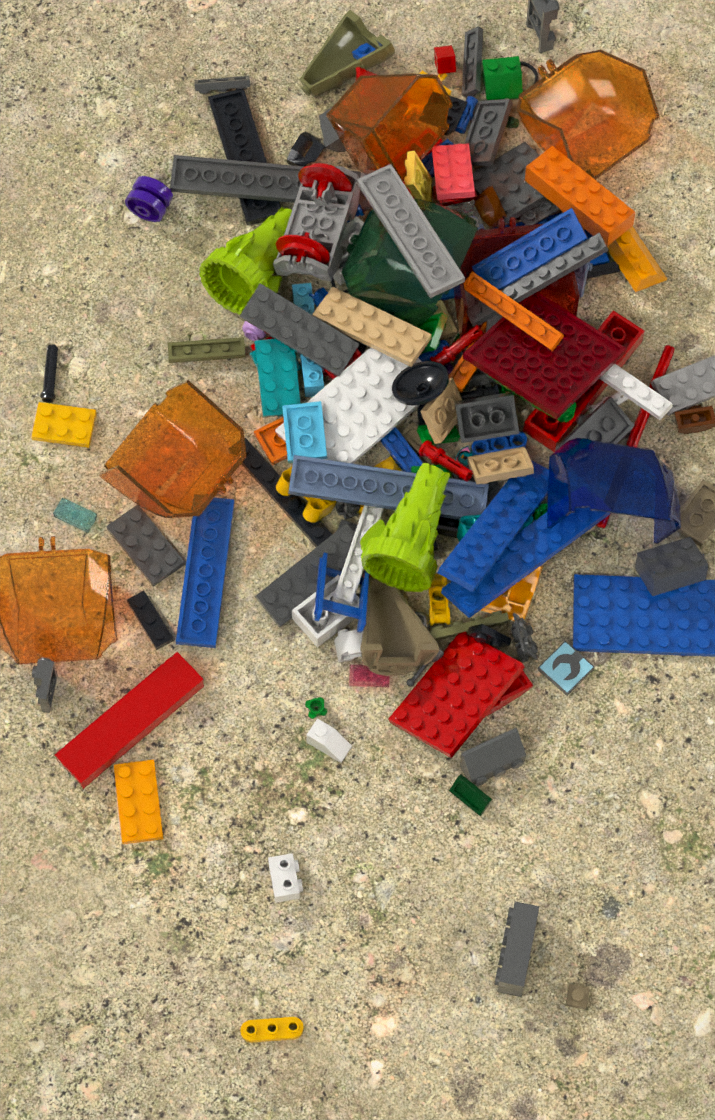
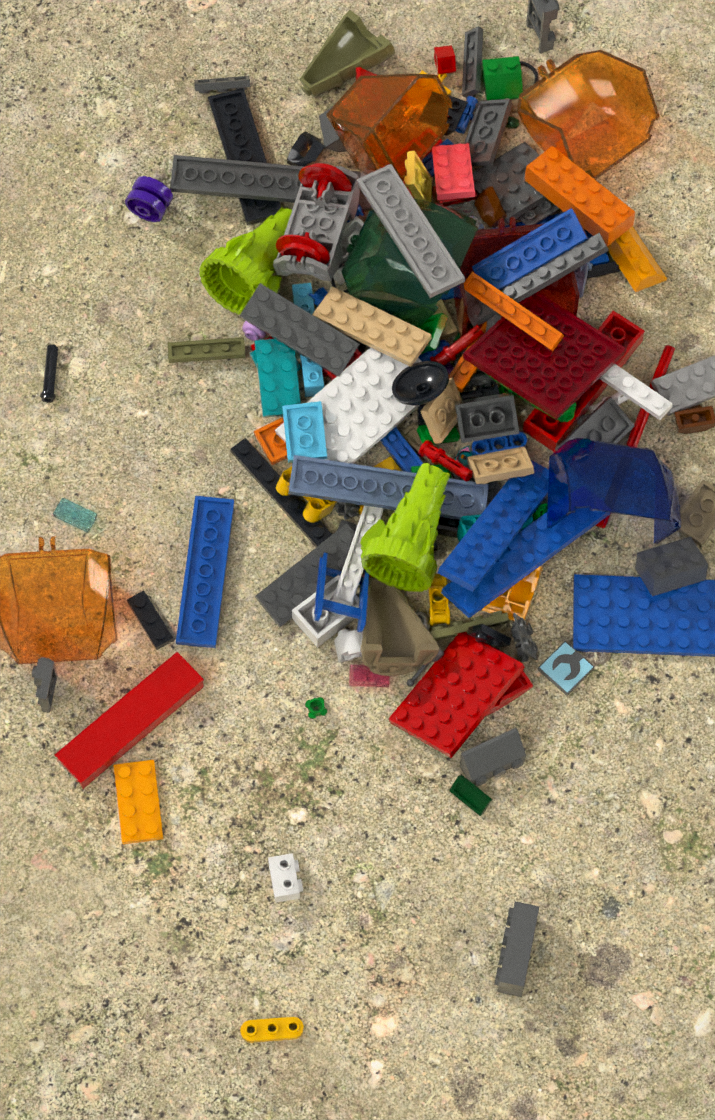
yellow plate [31,402,96,448] -> none
clear orange windscreen [99,380,246,518] -> none
dark grey plate [106,505,185,587] -> none
white slope [307,718,352,763] -> none
blue plate [352,43,376,60] -> none
dark tan plate [565,984,590,1010] -> none

